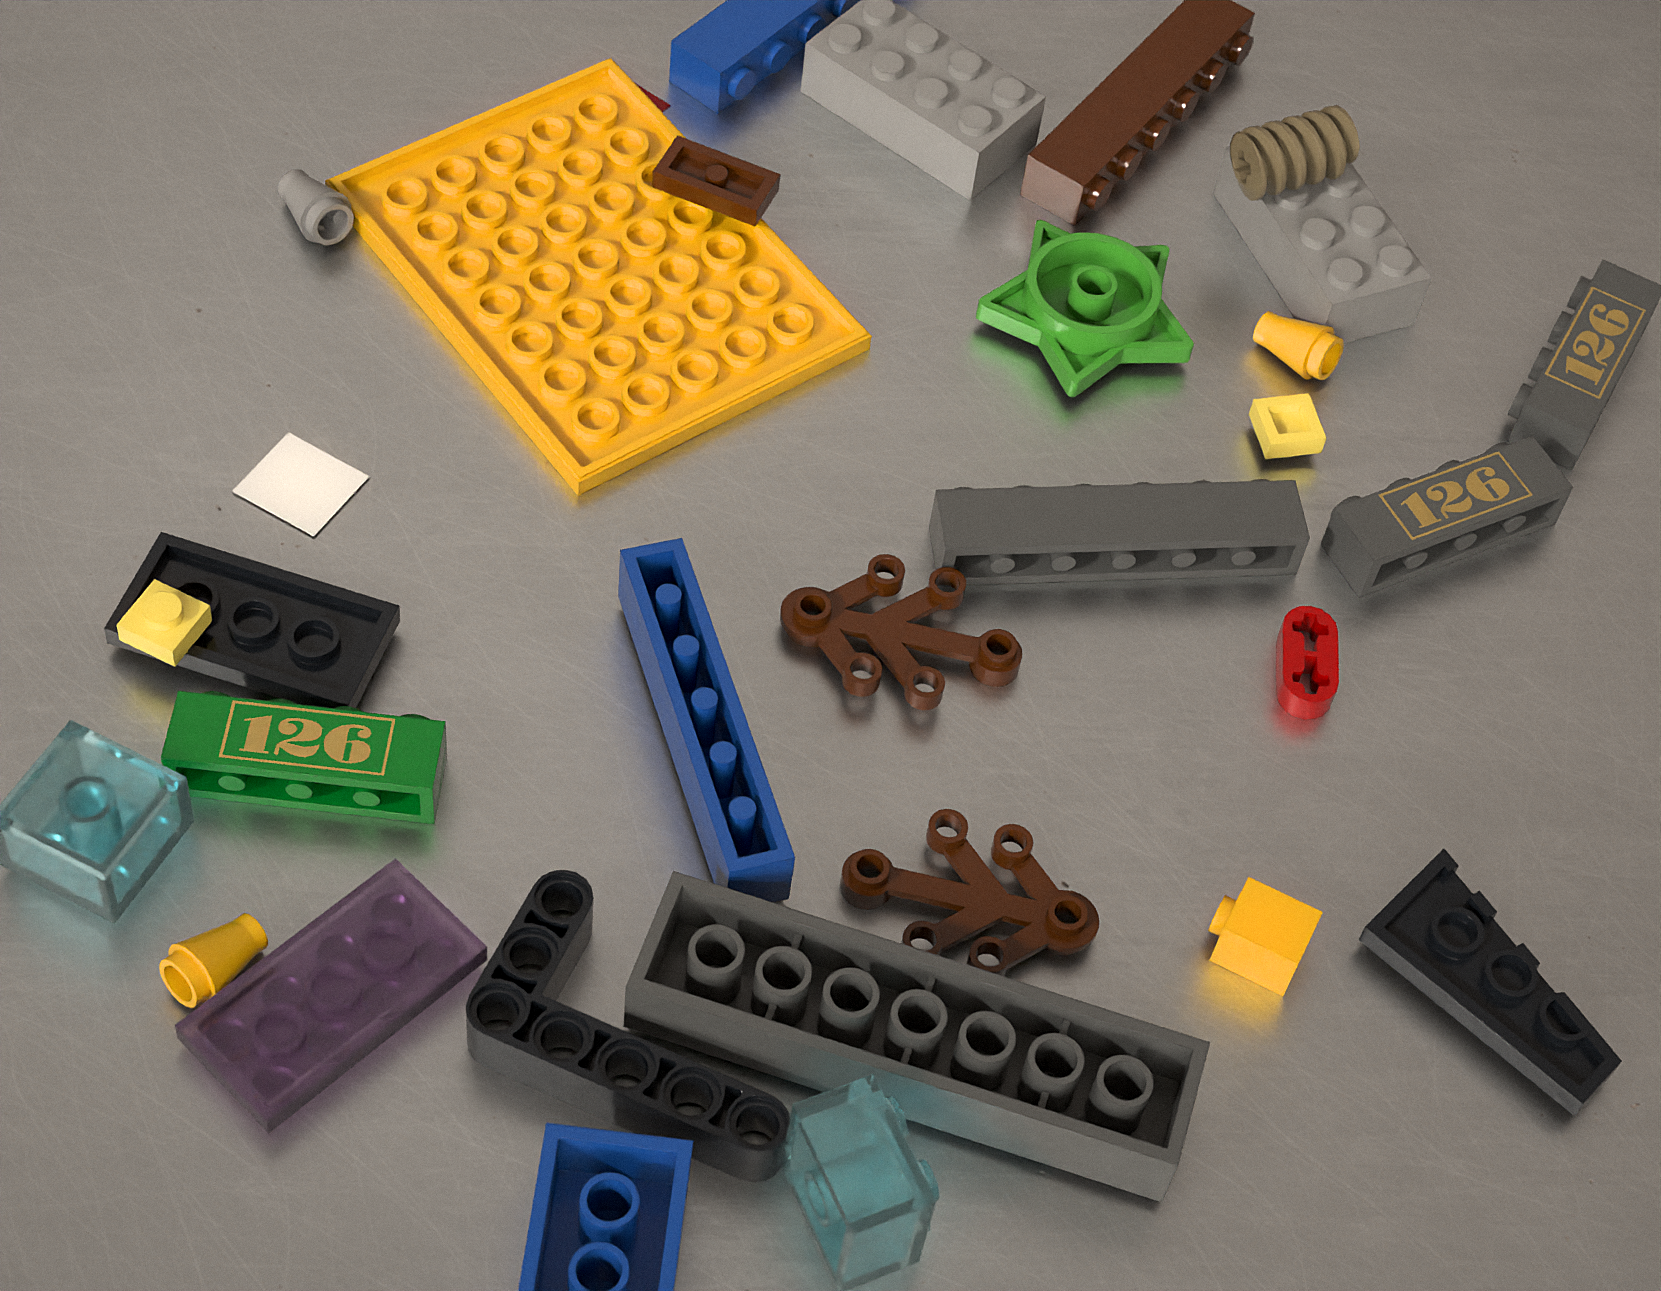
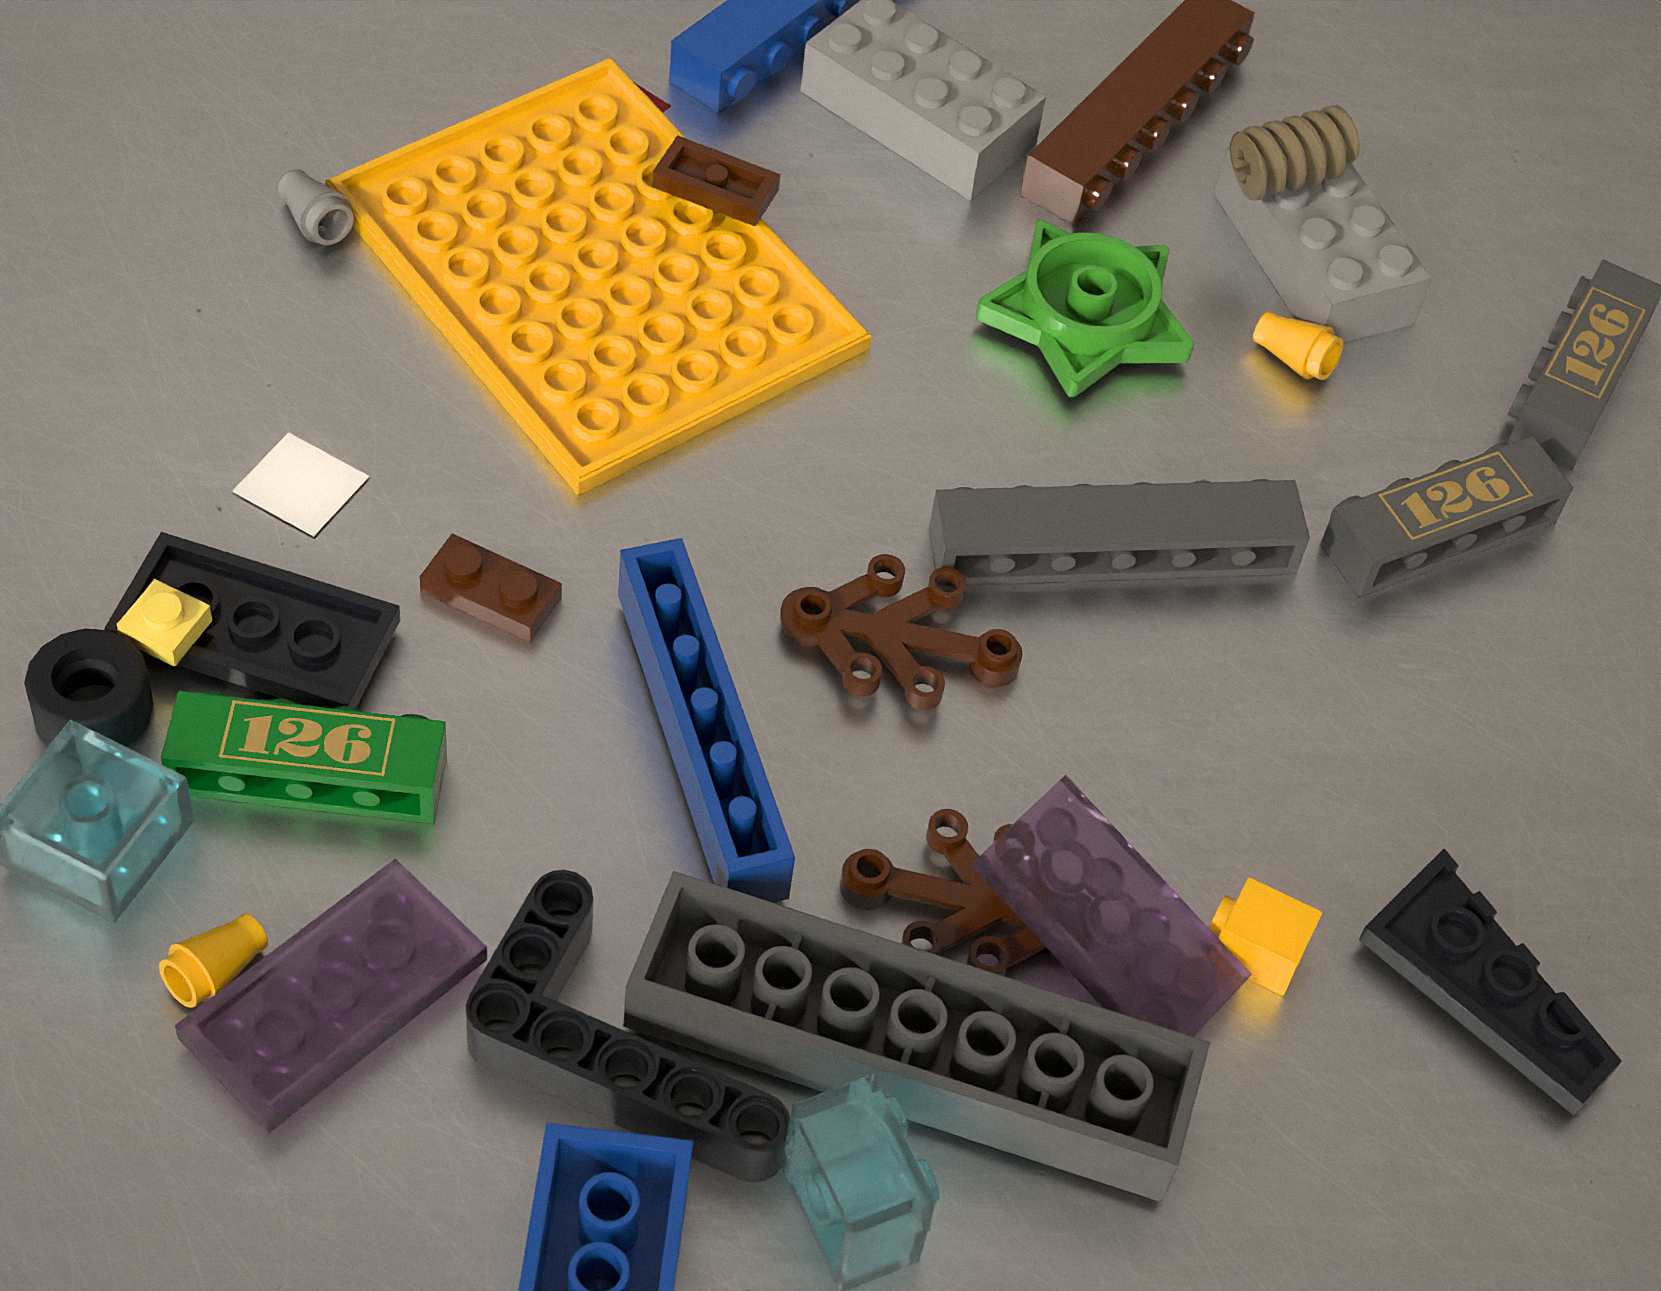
light yellow plate [1249,393,1327,459] -> none
red beam [1276,606,1339,720] -> none
none -> black tyre [24,628,154,759]
none -> reddish brown plate [419,533,562,643]
none -> clear purple plate [970,775,1252,1037]

